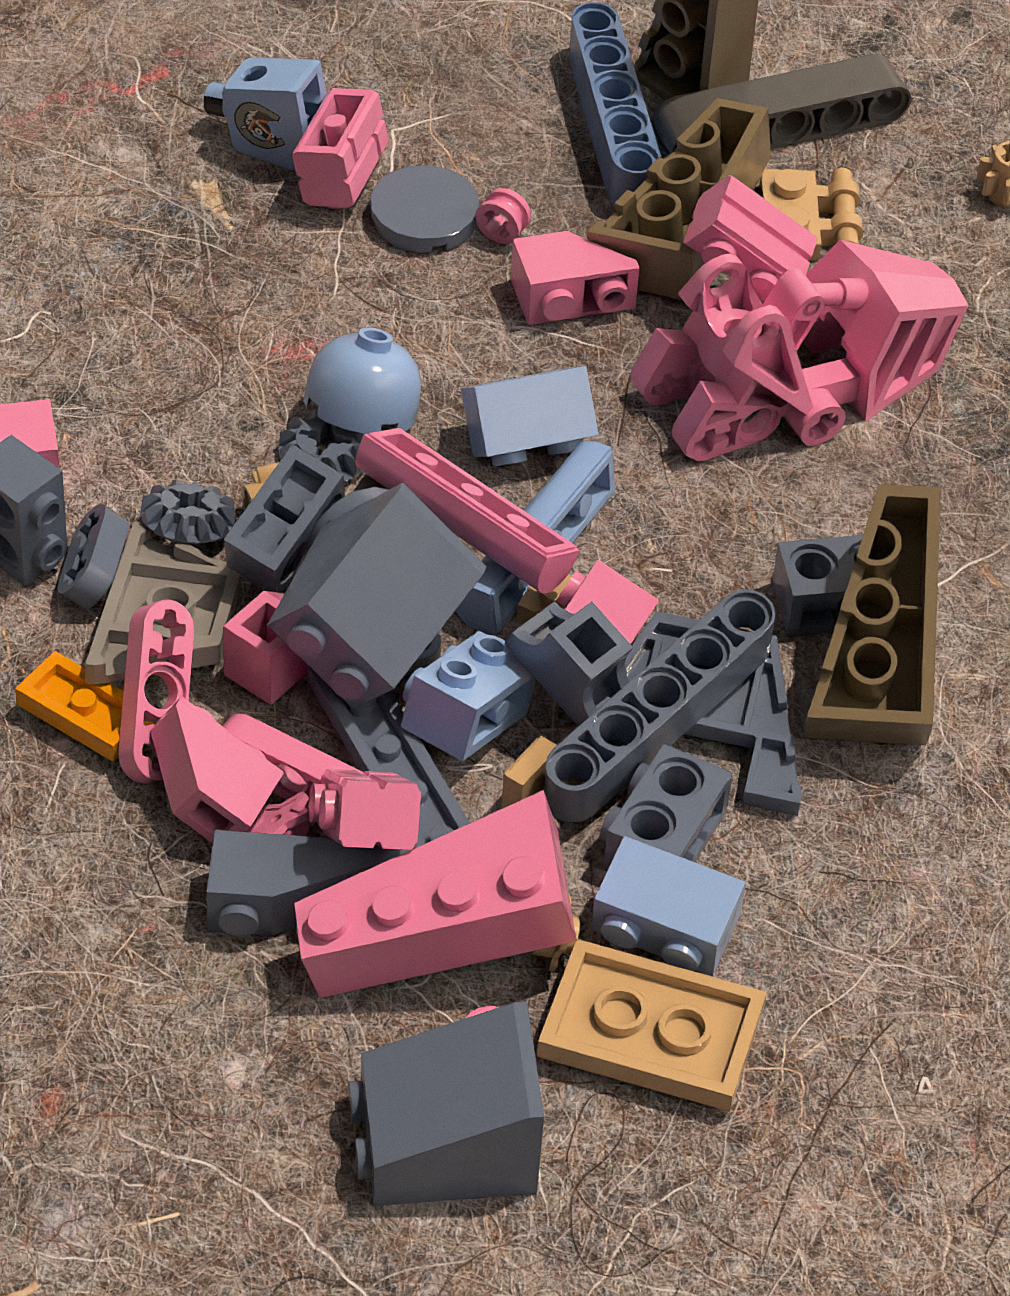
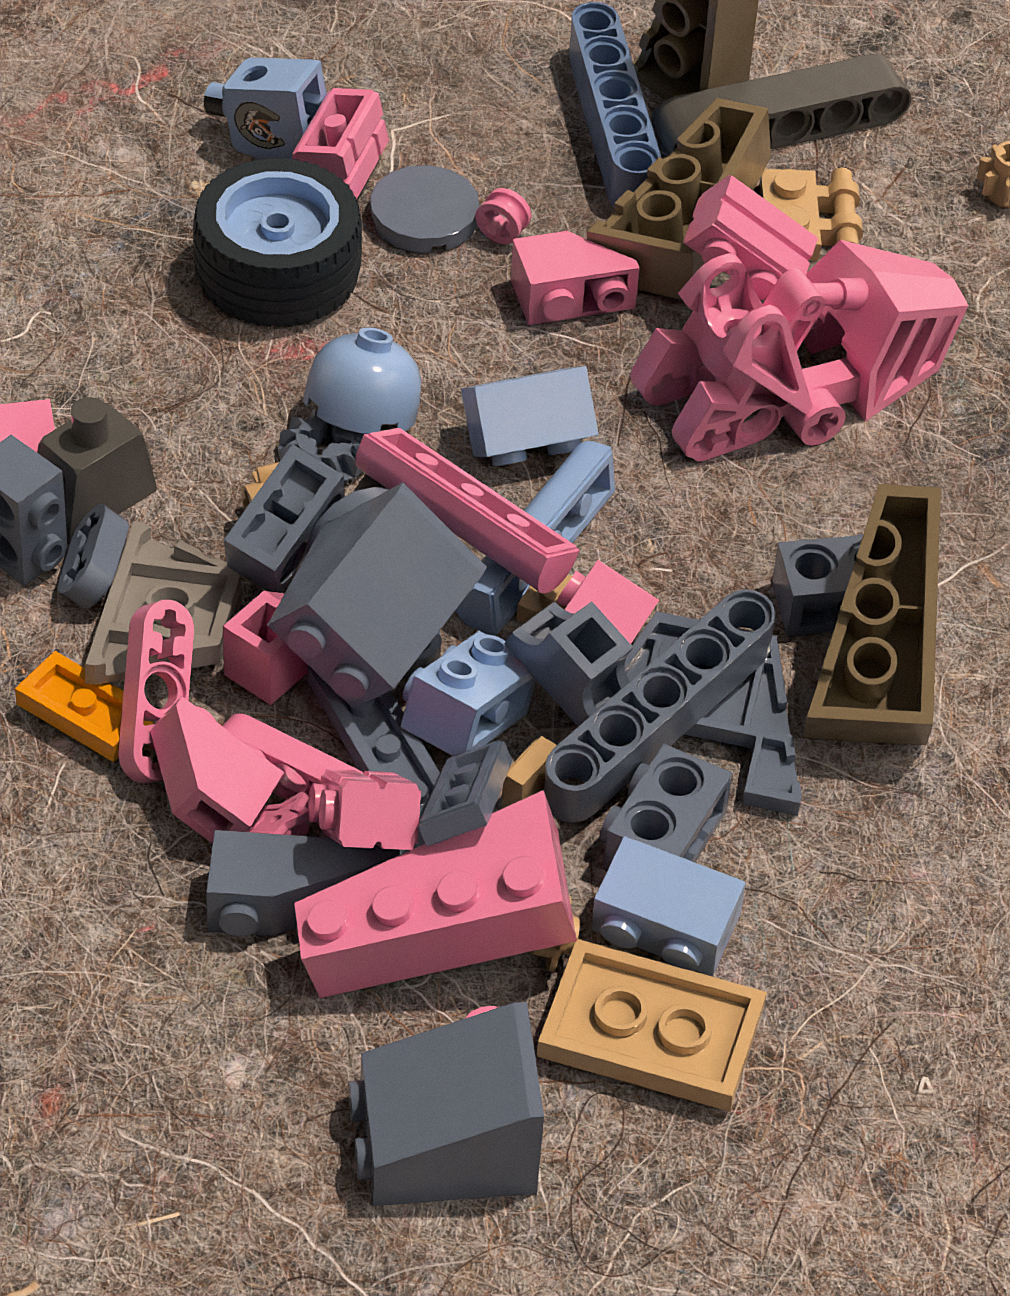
sand blue gear [141,480,237,544] -> none
none -> dark grey torso [37,397,157,545]
none -> black wheel [193,158,362,327]
none -> sand blue tile [418,740,512,847]

